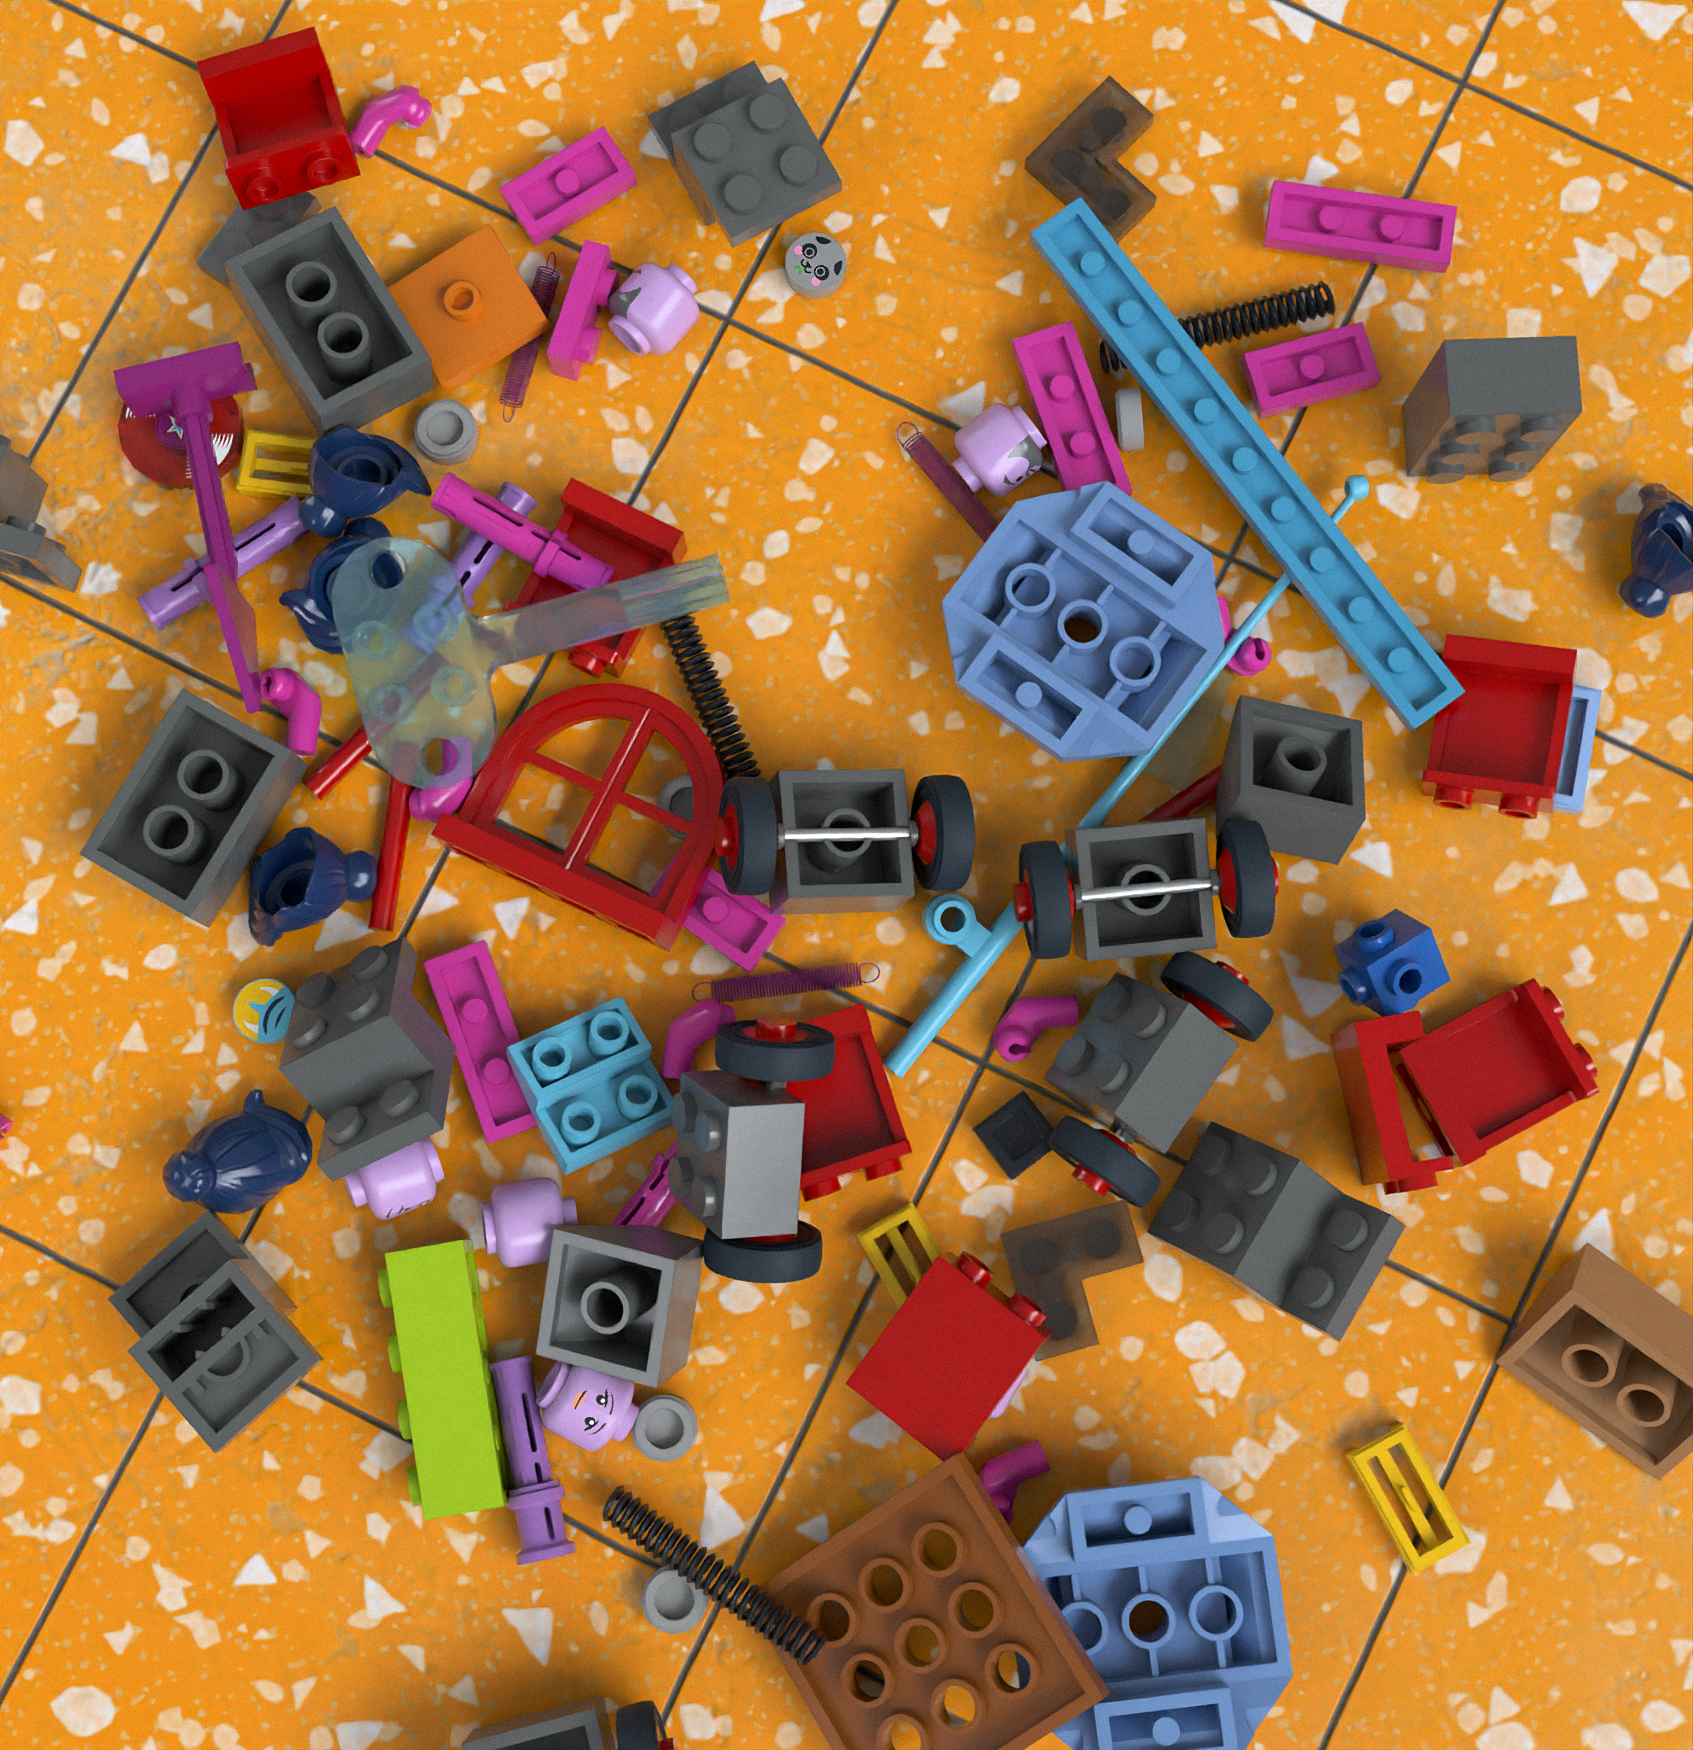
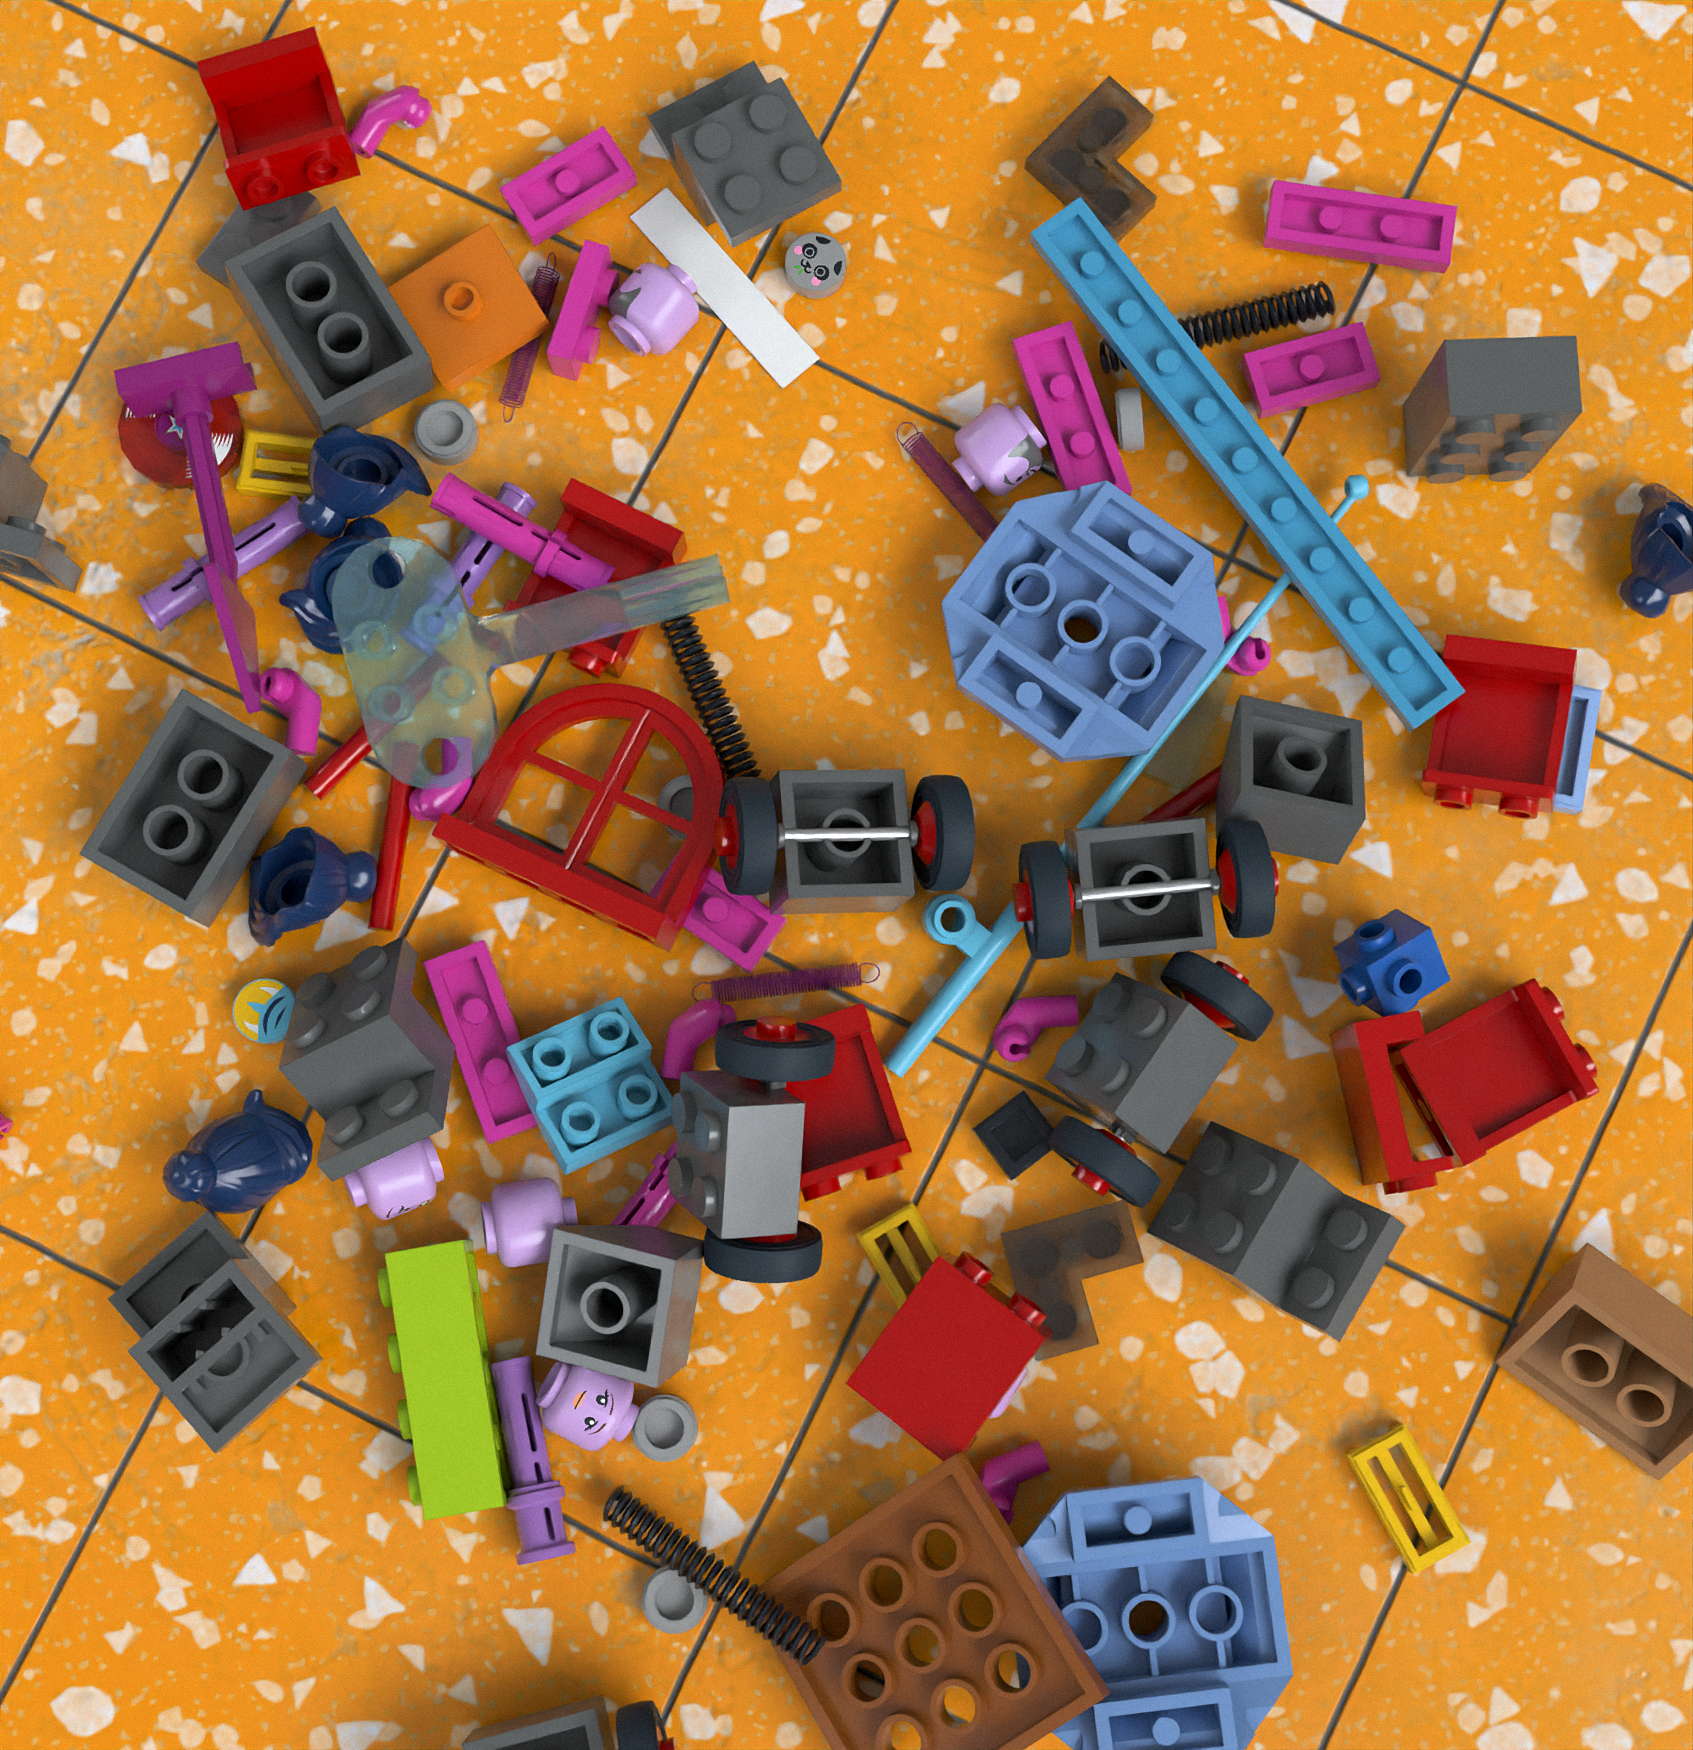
none -> white sticker [630,187,820,389]

